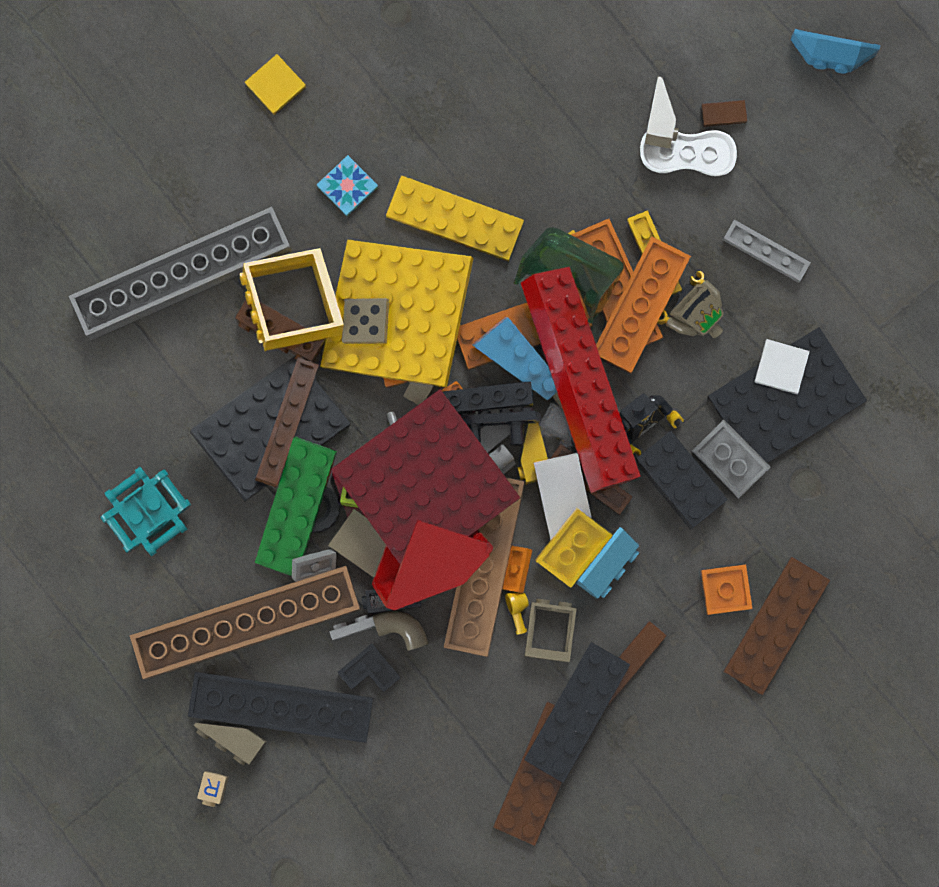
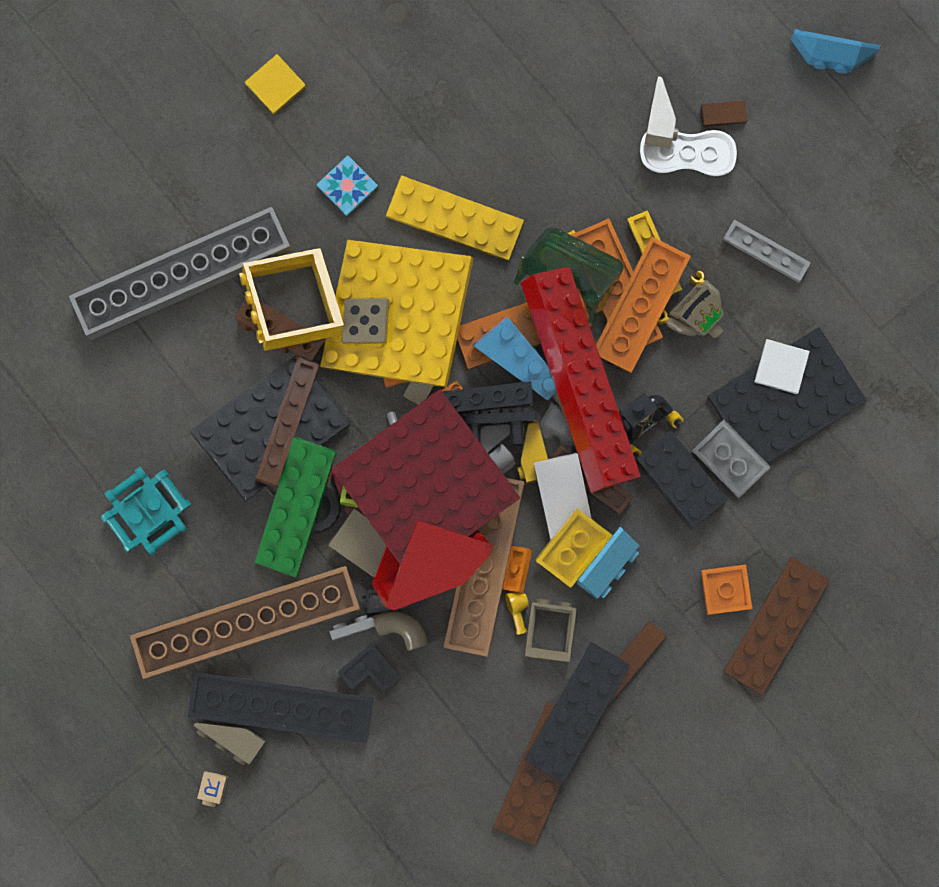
light grey plate [292,548,336,582] -> none

